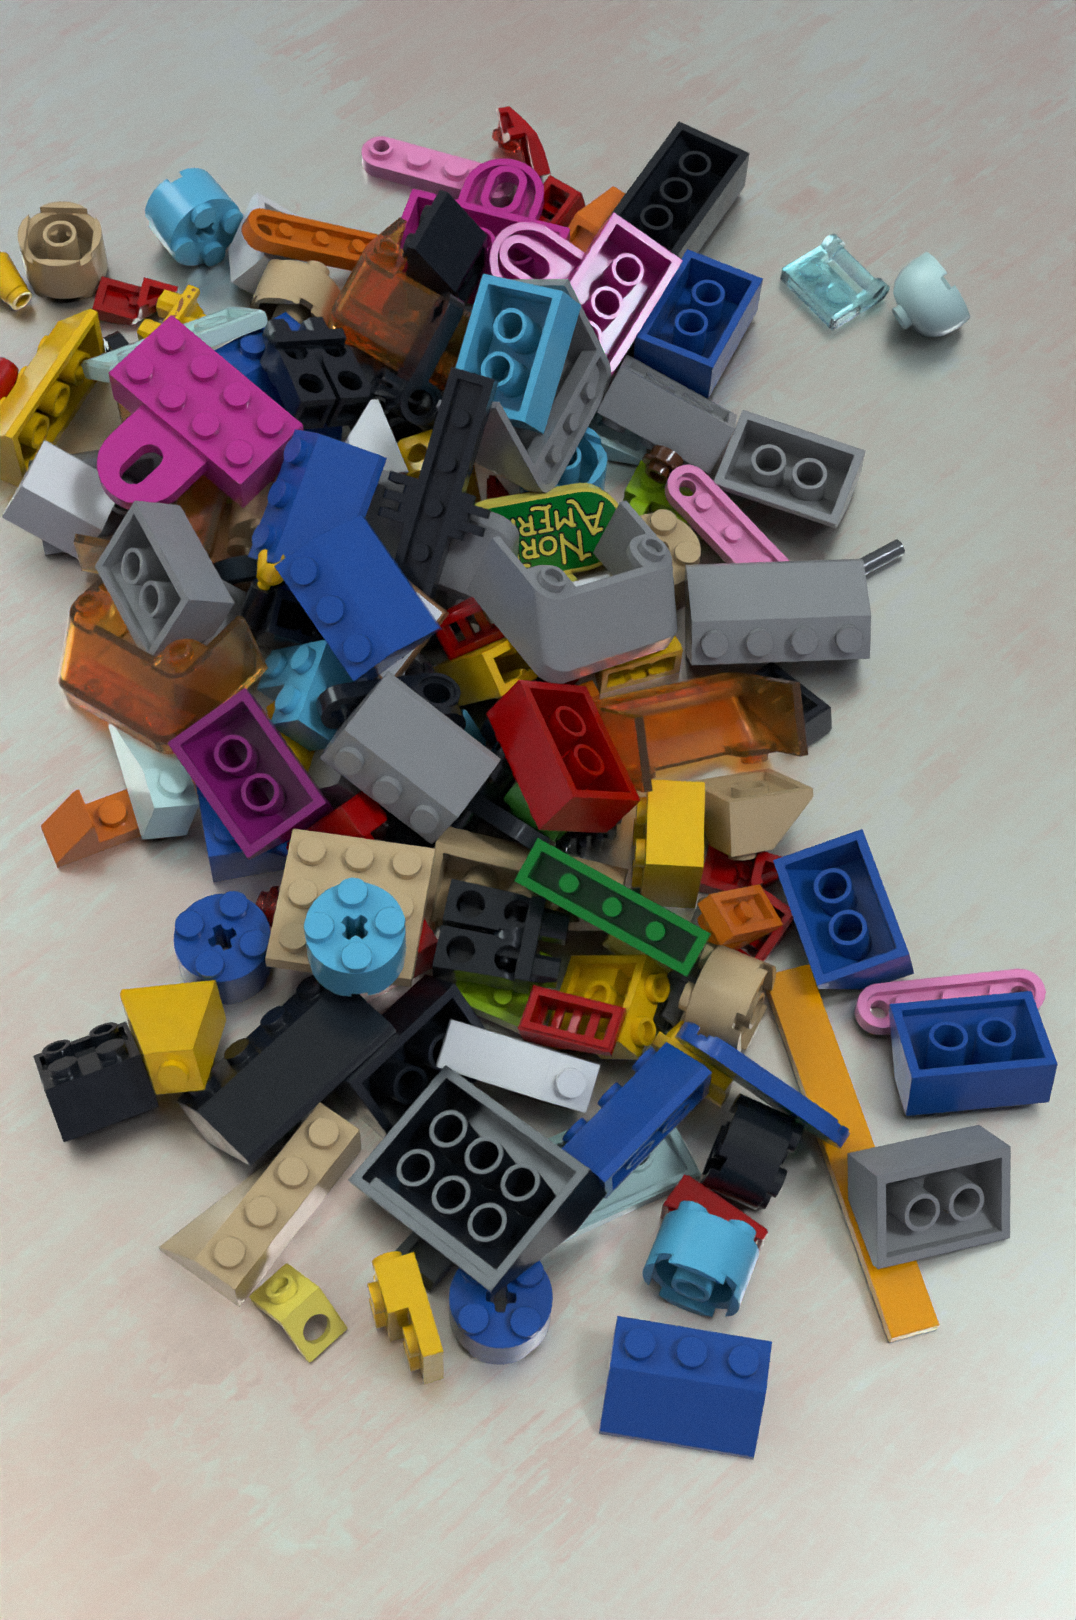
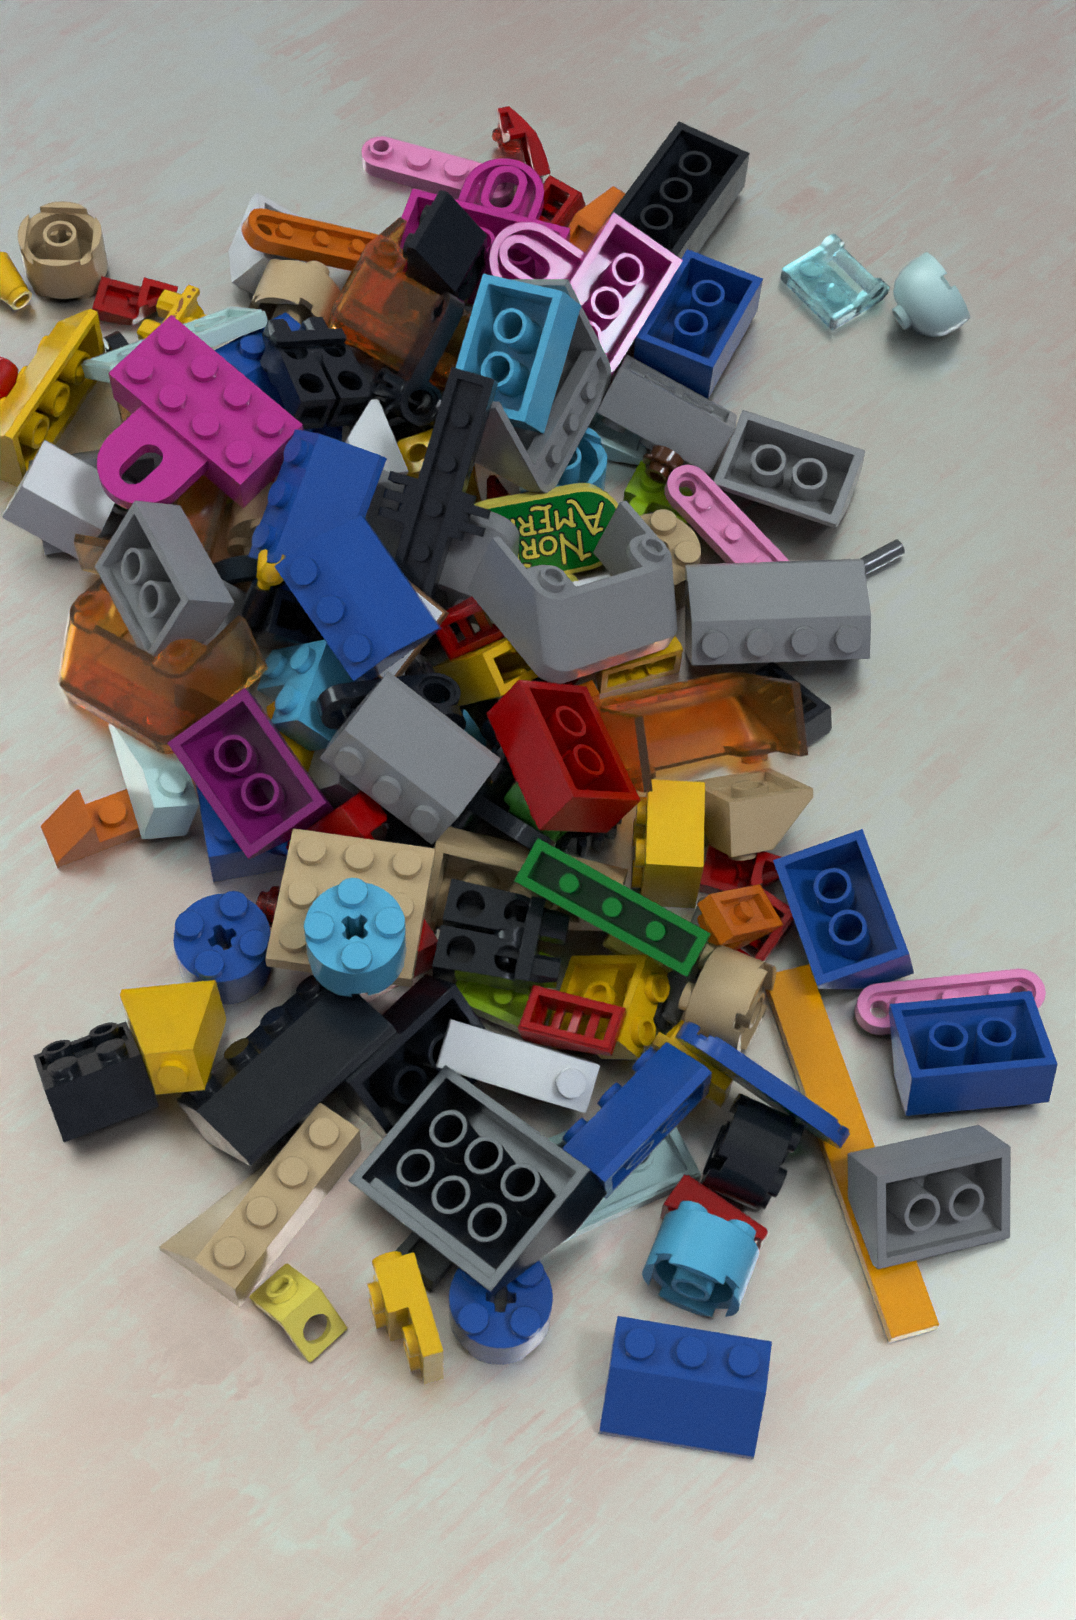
medium azure brick [145,168,244,266] -> none

